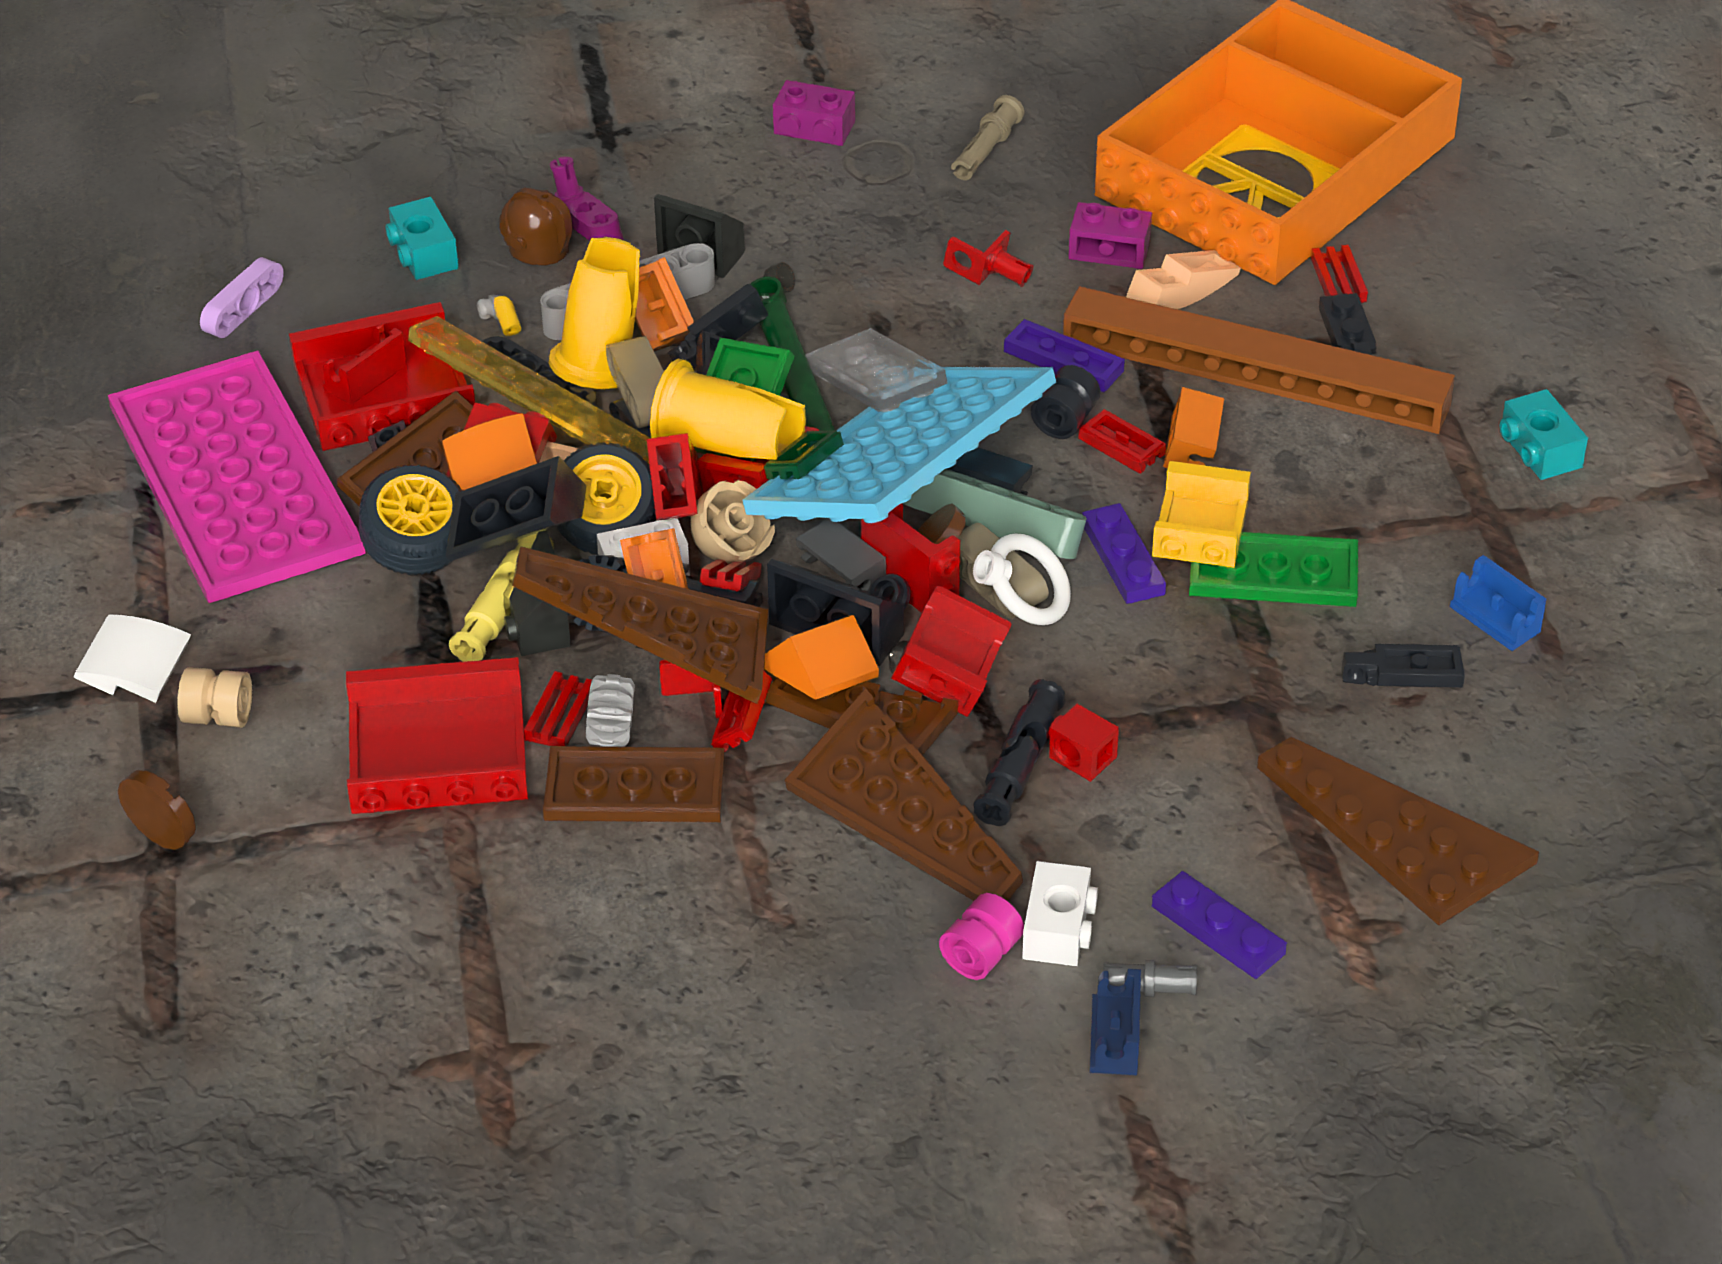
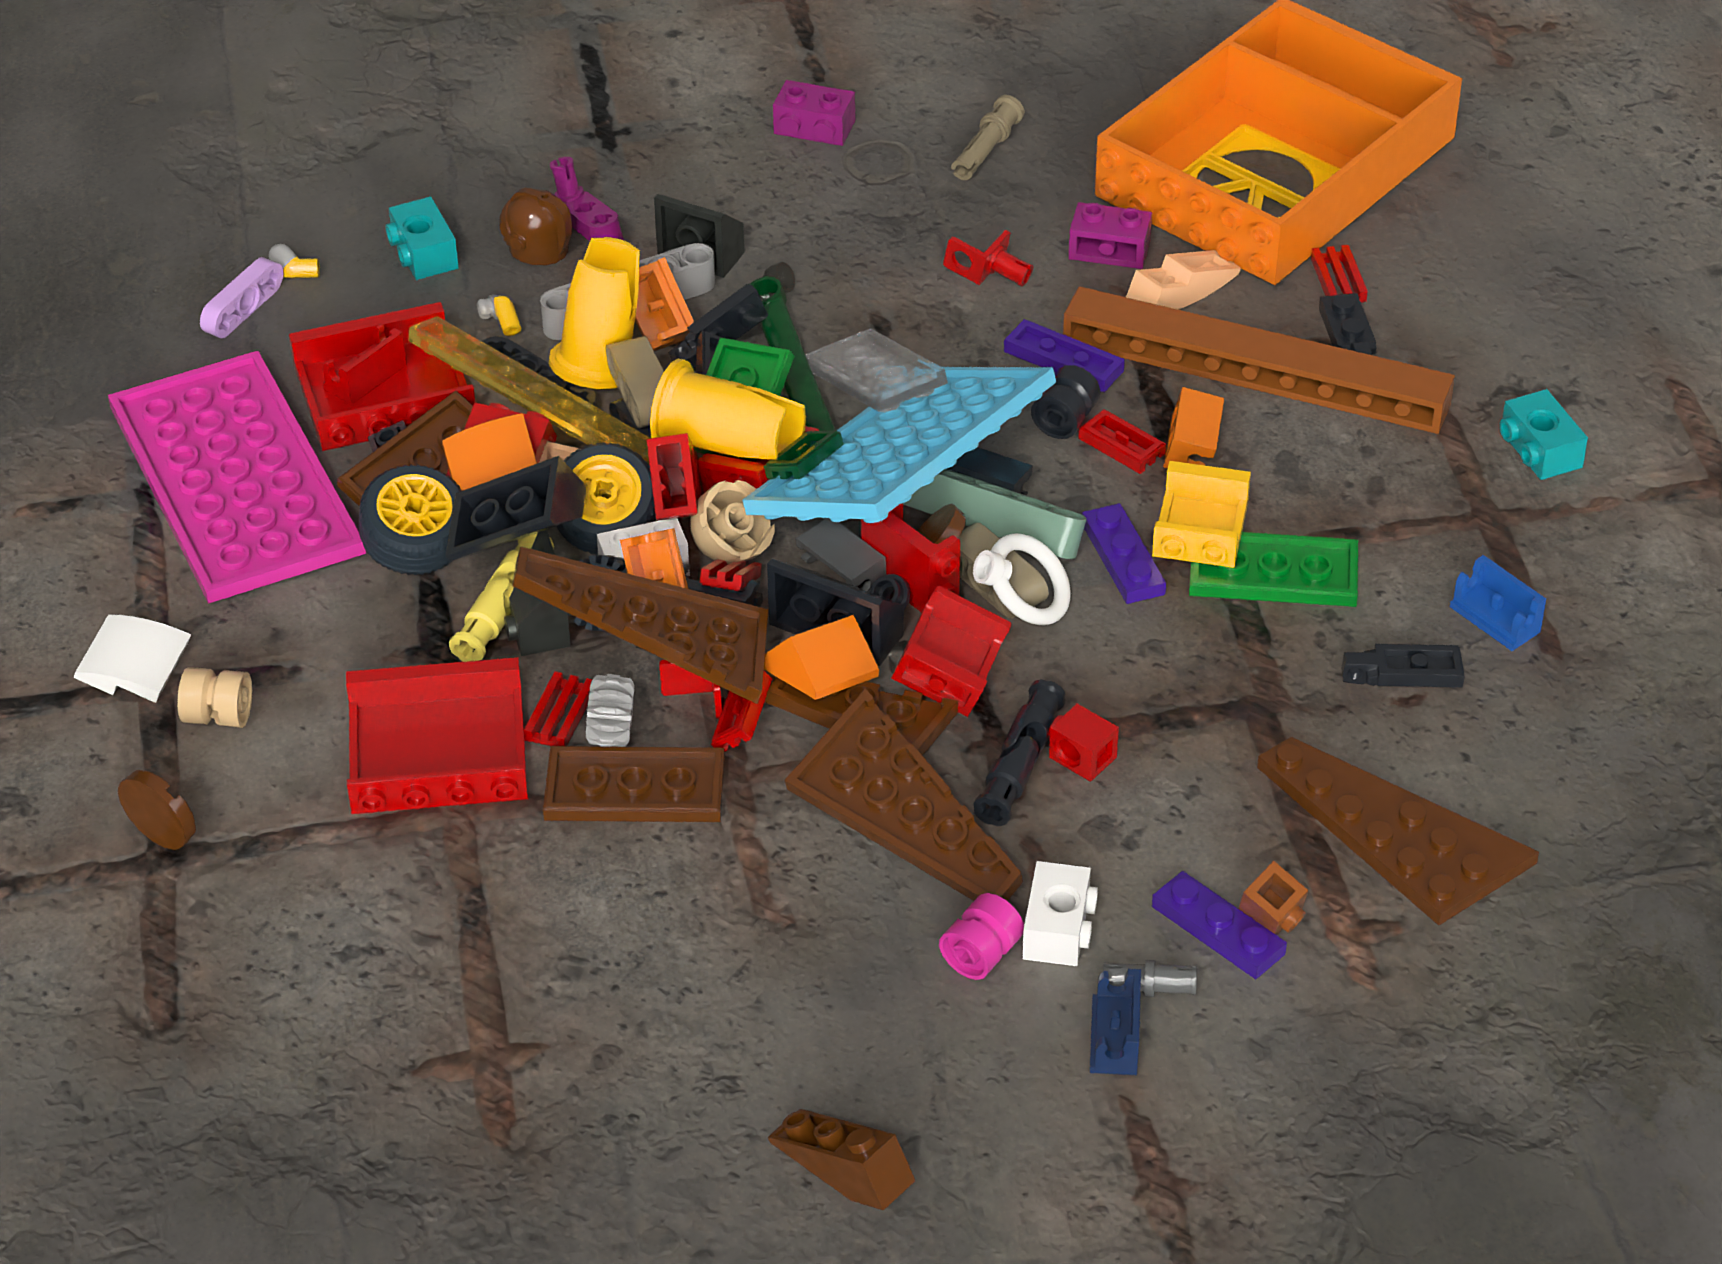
none -> yellow arm [268,244,320,278]
none -> reddish brown slope [768,1109,916,1211]
none -> dark orange brick [1239,860,1309,935]

